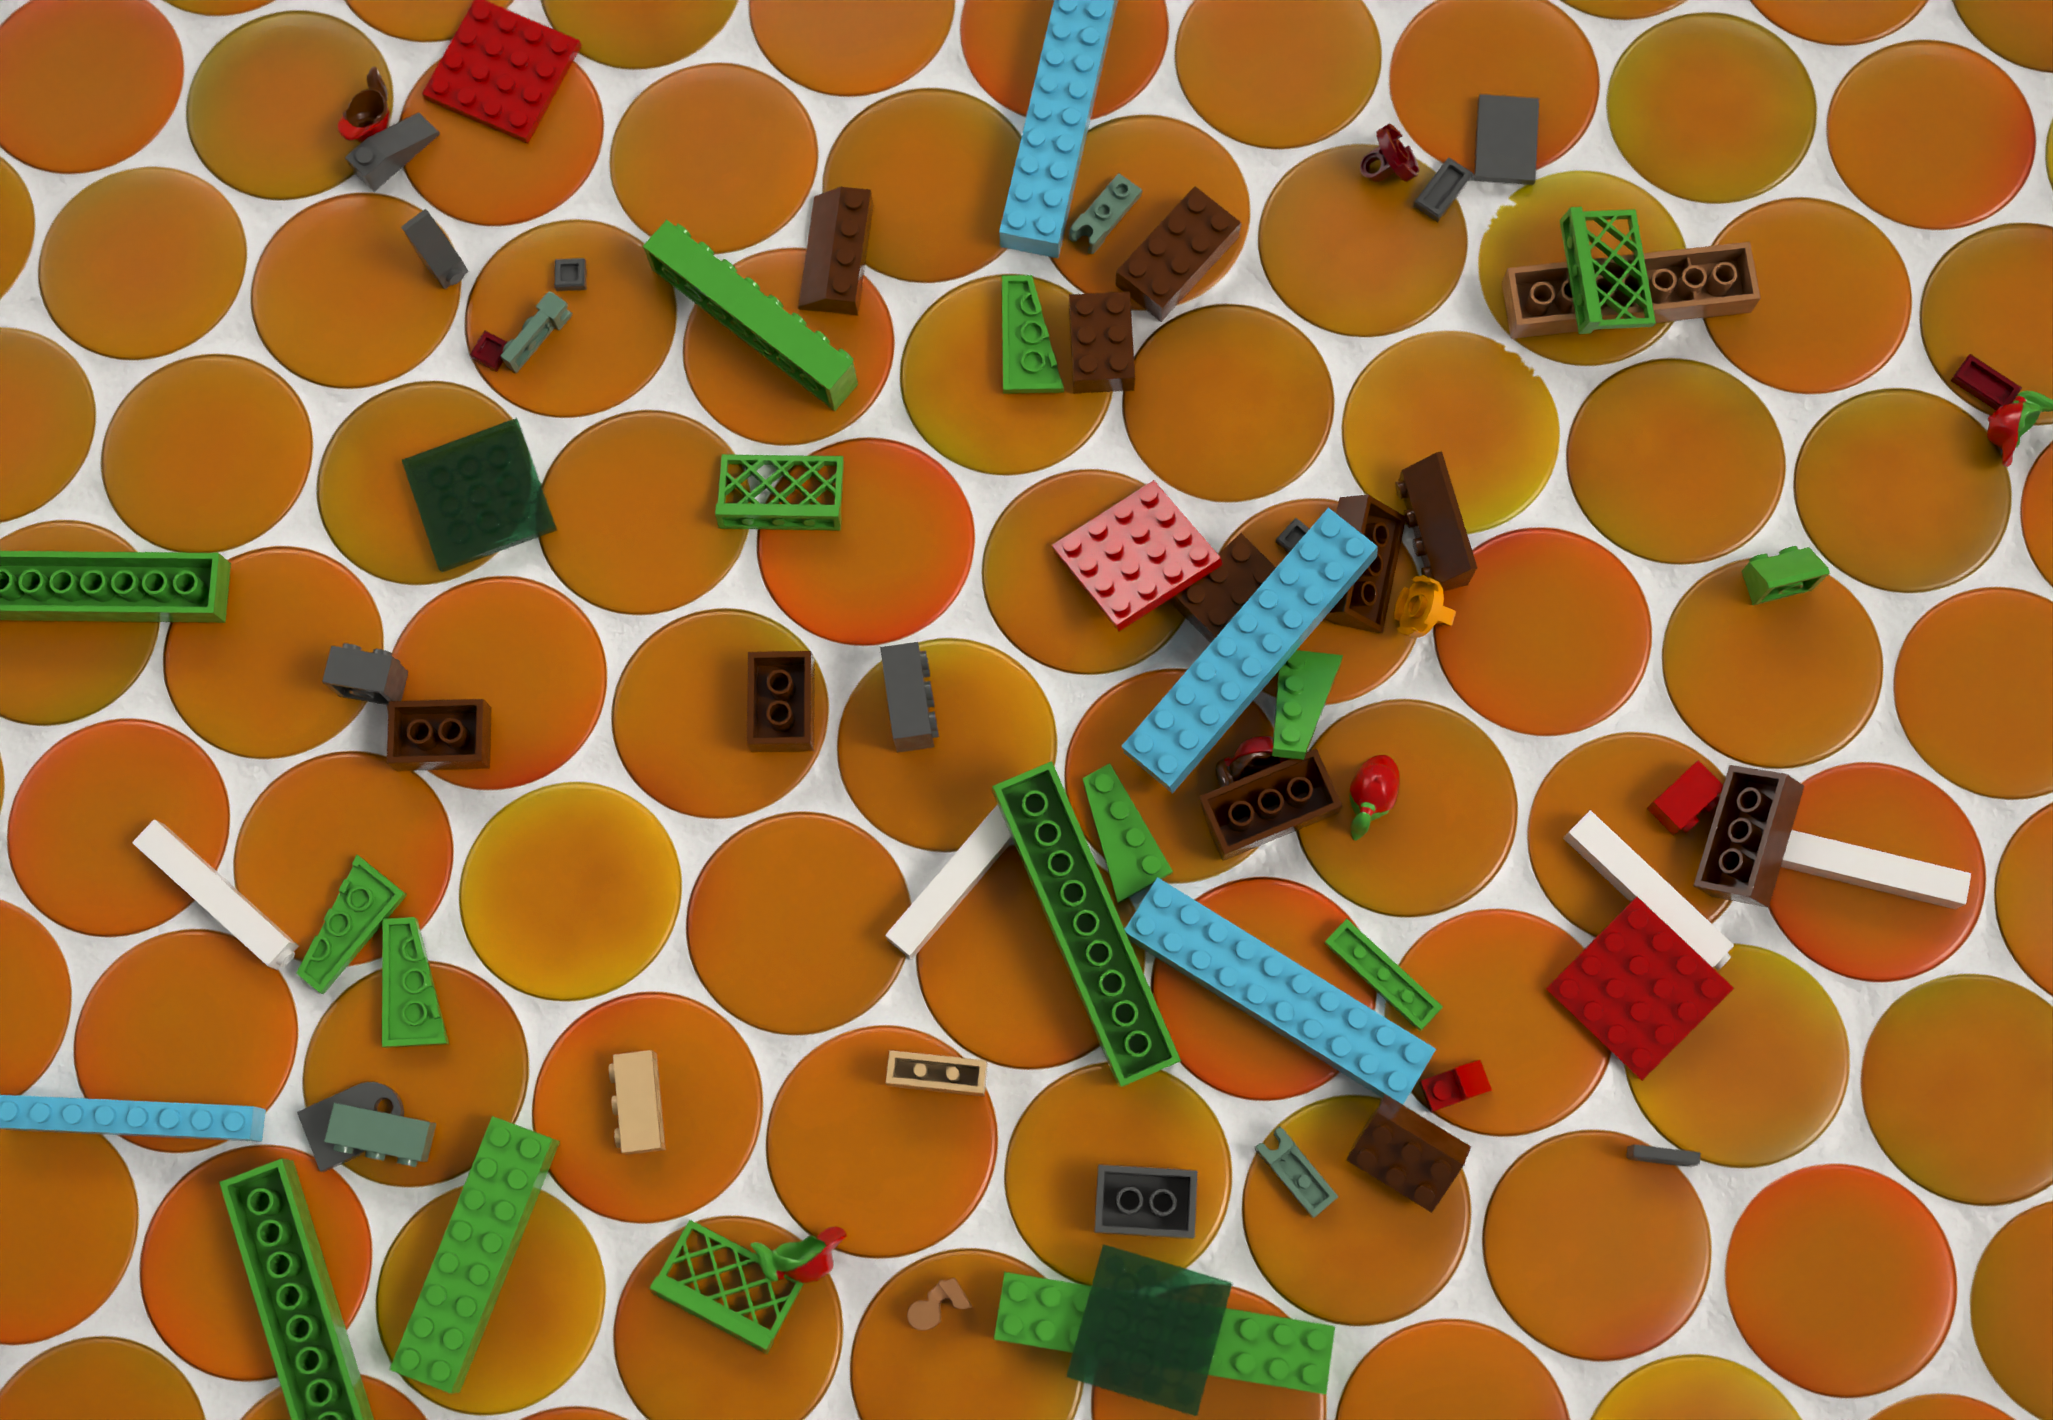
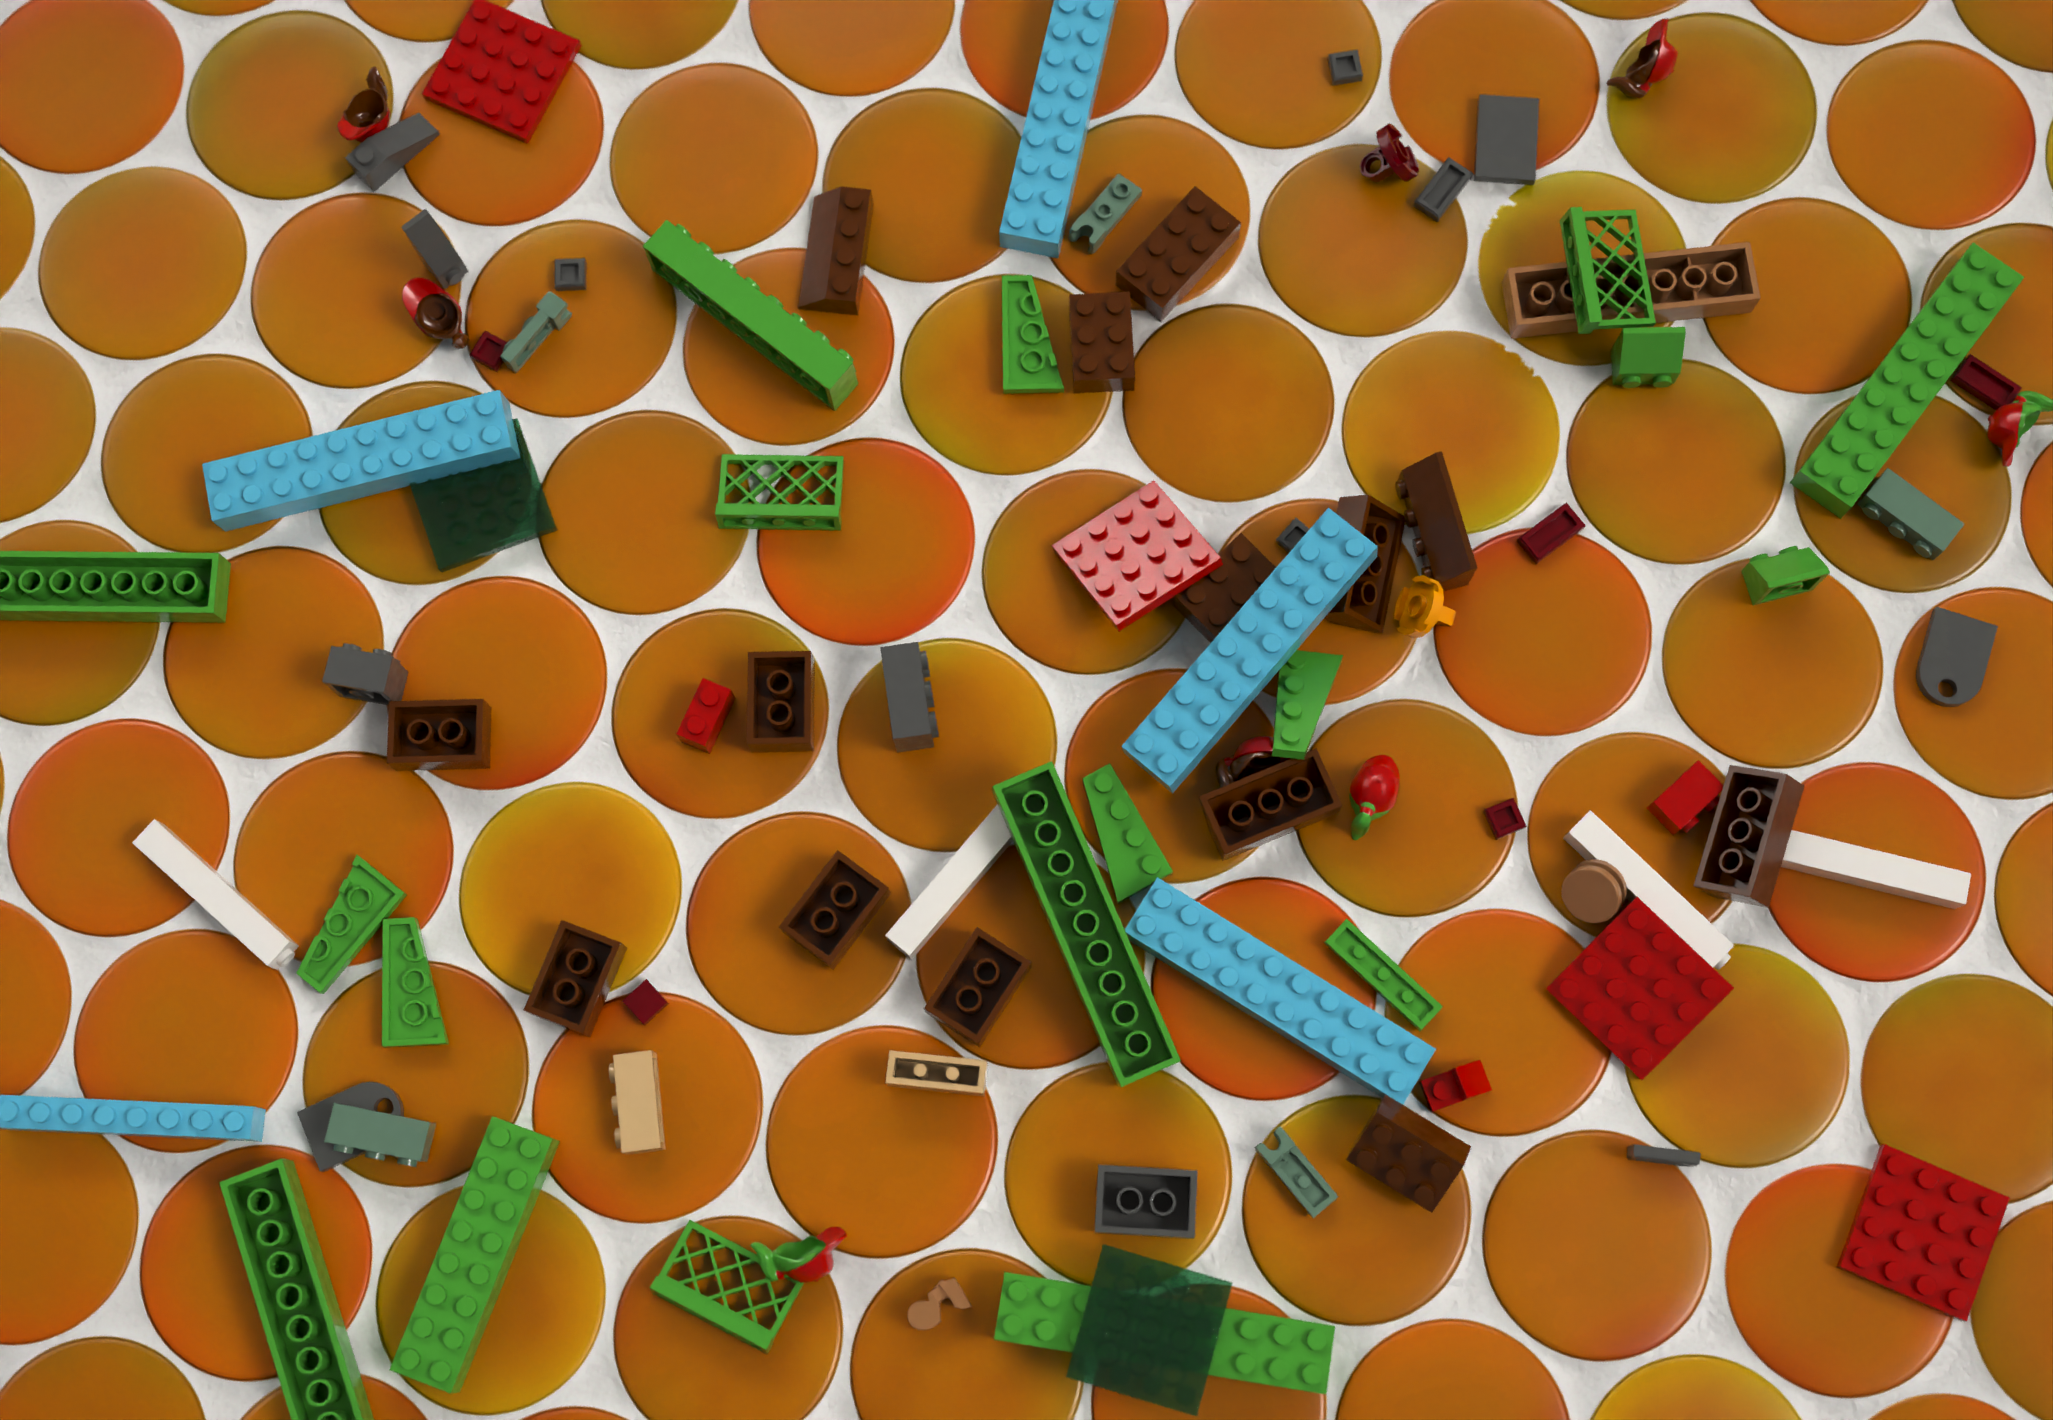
none -> medium azure brick [202,390,520,532]
none -> reddish brown hair [402,277,470,350]
none -> reddish brown brick [524,920,627,1037]
none -> dark red tile [623,979,669,1025]
none -> red brick [676,678,736,754]
none -> reddish brown brick [779,850,891,970]
none -> reddish brown brick [924,927,1032,1048]
none -> dark grey tile [1328,50,1363,85]
none -> dark red tile [1483,798,1527,840]
none -> dark red tile [1517,502,1586,564]
none -> medium nougat head [1562,859,1627,923]
none -> hair [1607,18,1678,99]
none -> bright green slope [1610,327,1686,388]
none -> bright green brick [1790,242,2024,519]
none -> red plate [1837,1144,2010,1322]
none -> sand green brick [1857,468,1964,560]
none -> dark grey tile [1916,607,1998,707]

